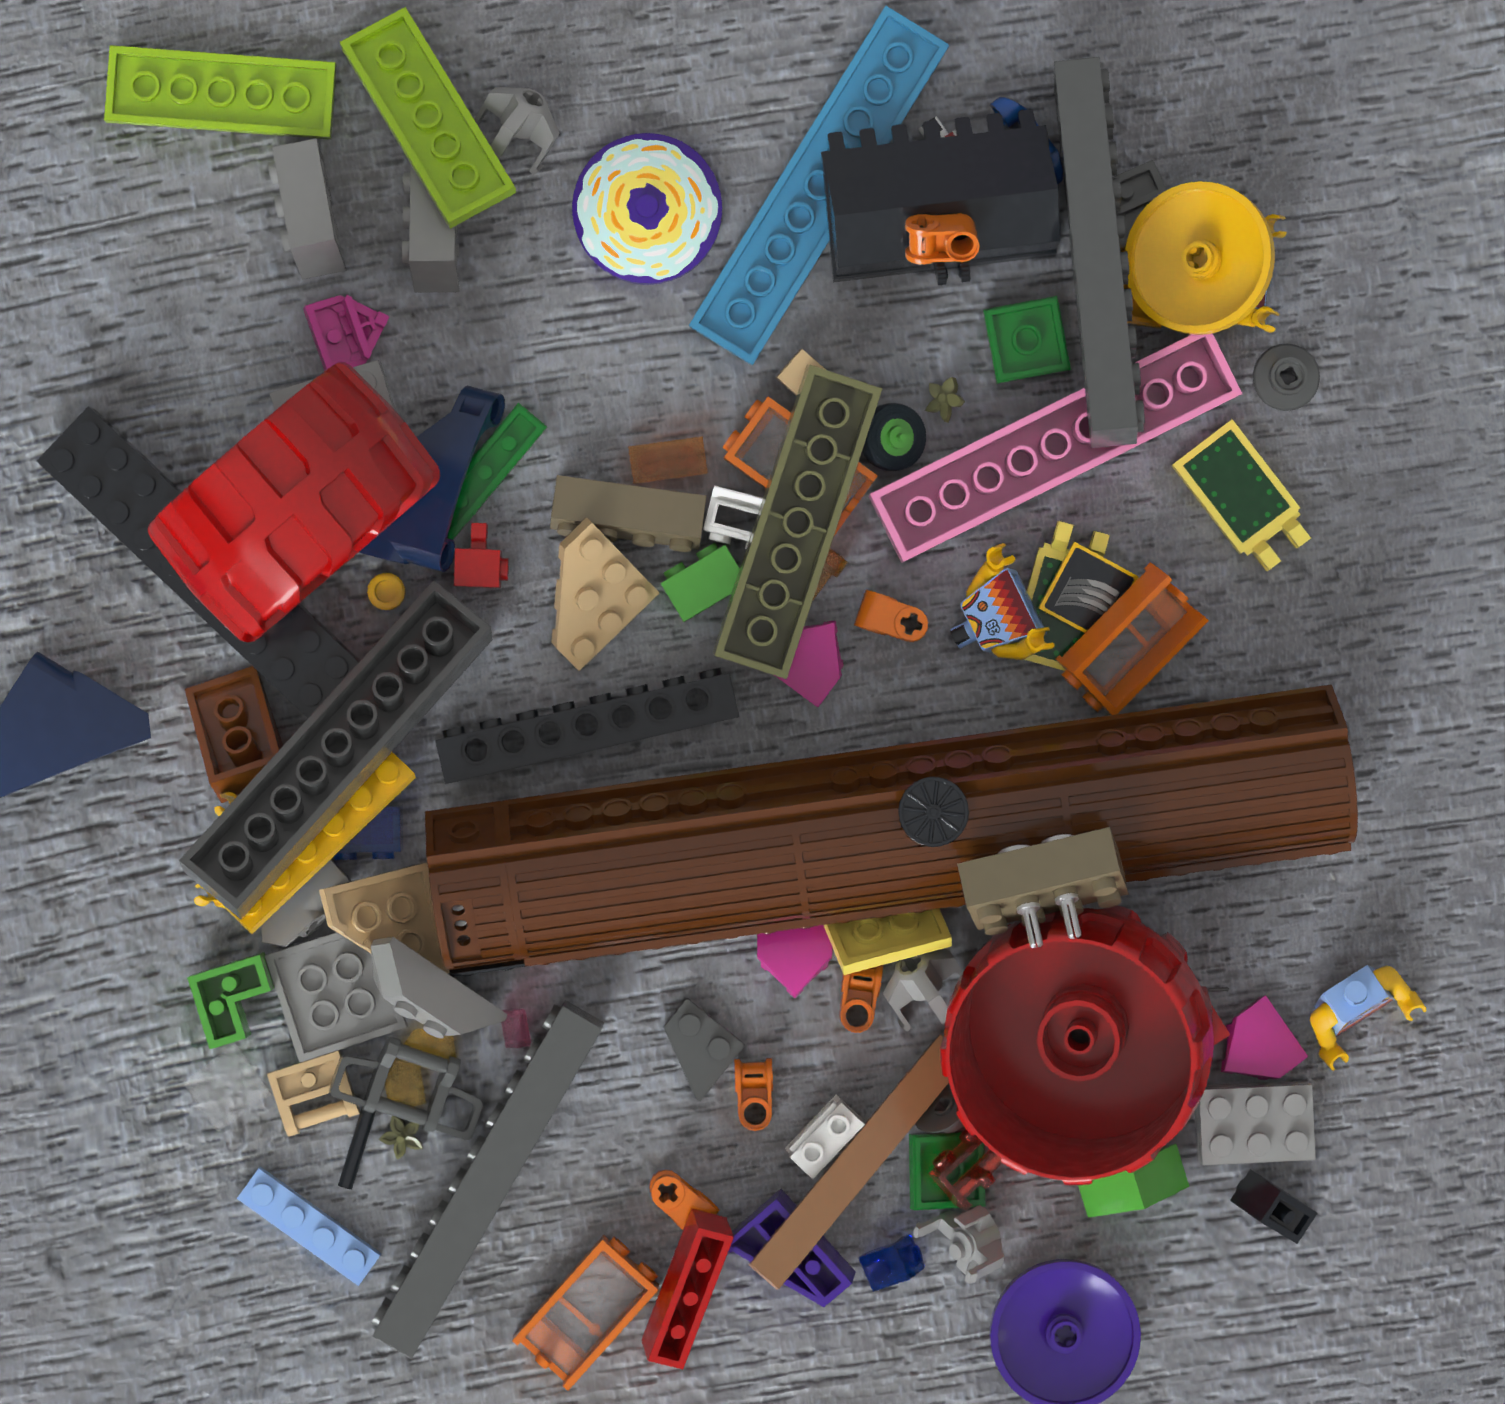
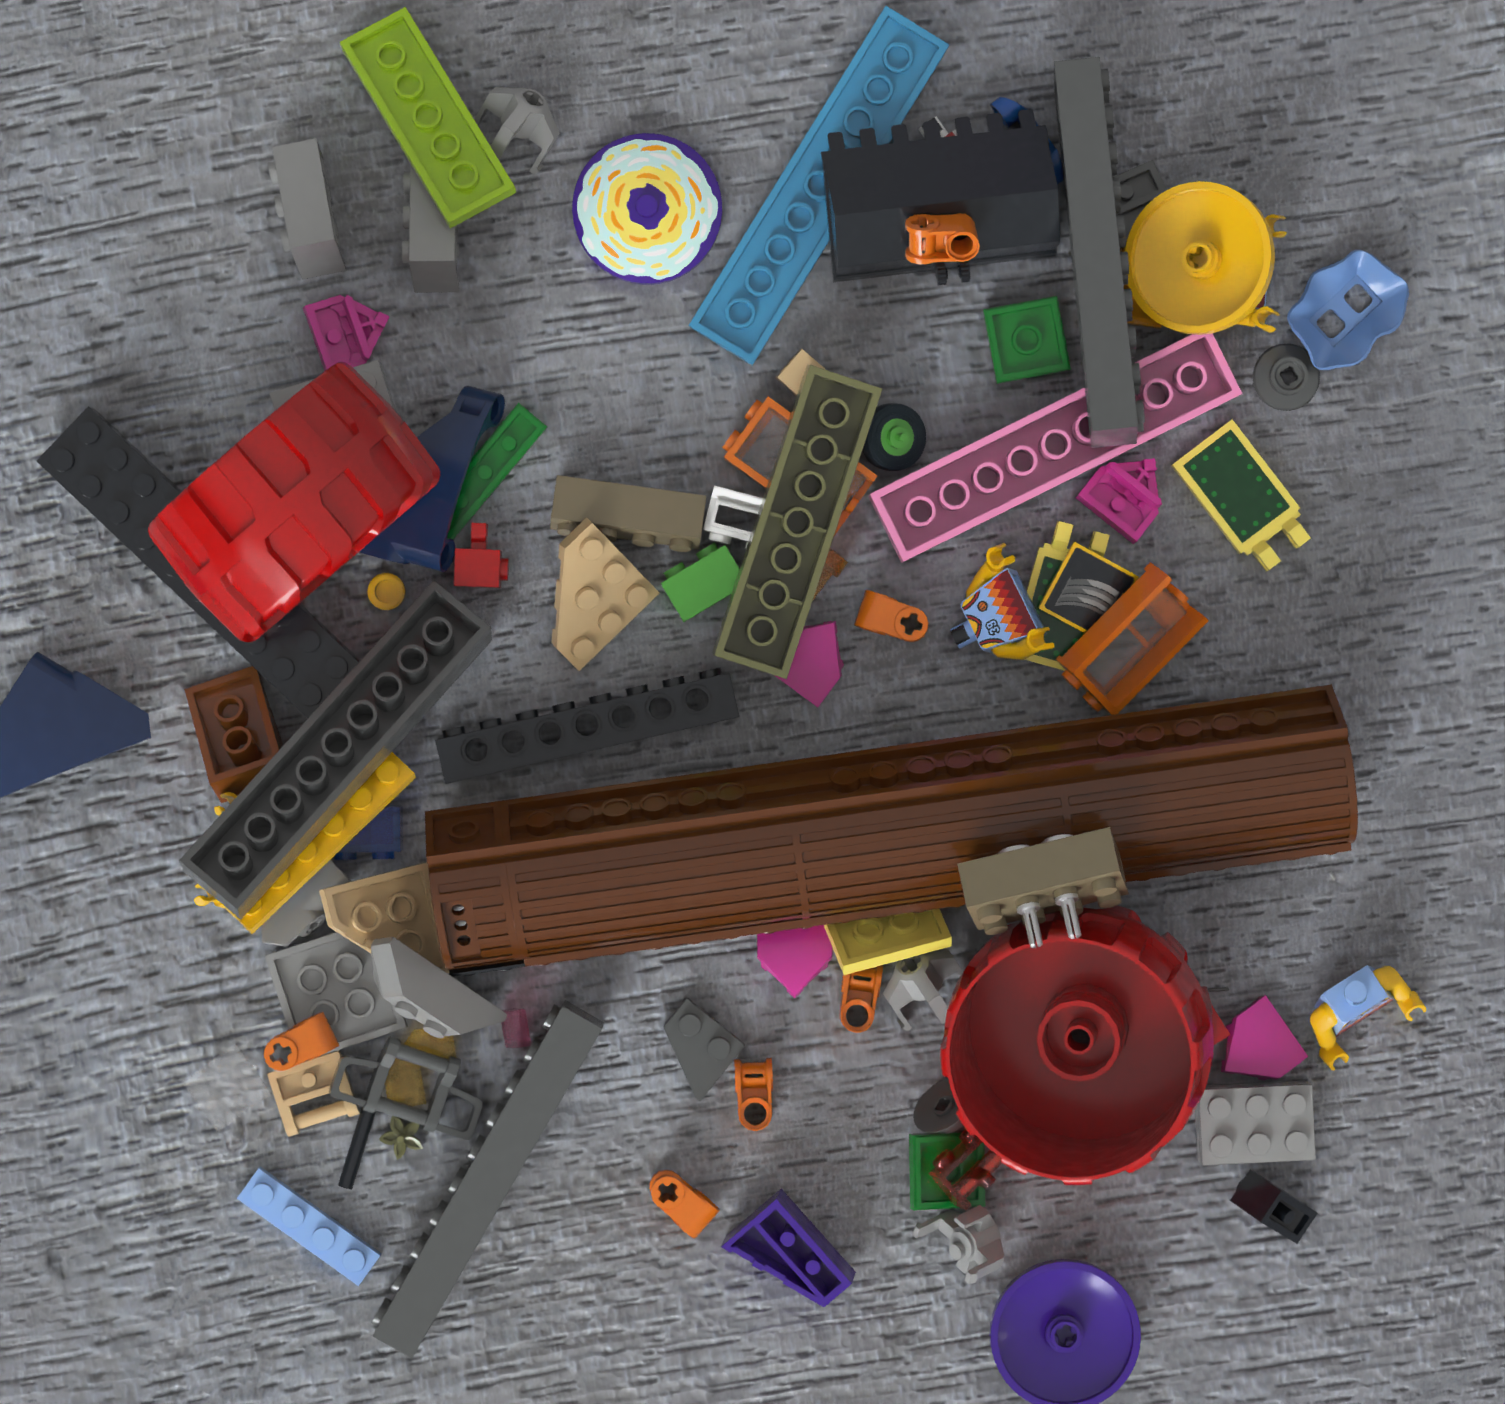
lime plate [104,45,337,139] -> none
bright green brick [187,952,275,1049] -> none
clear door [512,1235,659,1391] -> none
clear orange plate [628,436,708,484] -> none
red brick [641,1208,734,1370] -> none
medium nougat tile [748,1034,949,1290] -> none
white window [785,1094,865,1179] -> none
clear blue bracket [858,1234,925,1292] -> none
black wheel [898,777,969,847] -> none
olive plant [925,377,965,423] -> none
bright green brick [1078,1144,1189,1218] -> none
none -> orange piece [264,1012,339,1071]
none -> dark pink slope [1075,458,1162,544]
none -> medium blue piece [1287,249,1409,370]

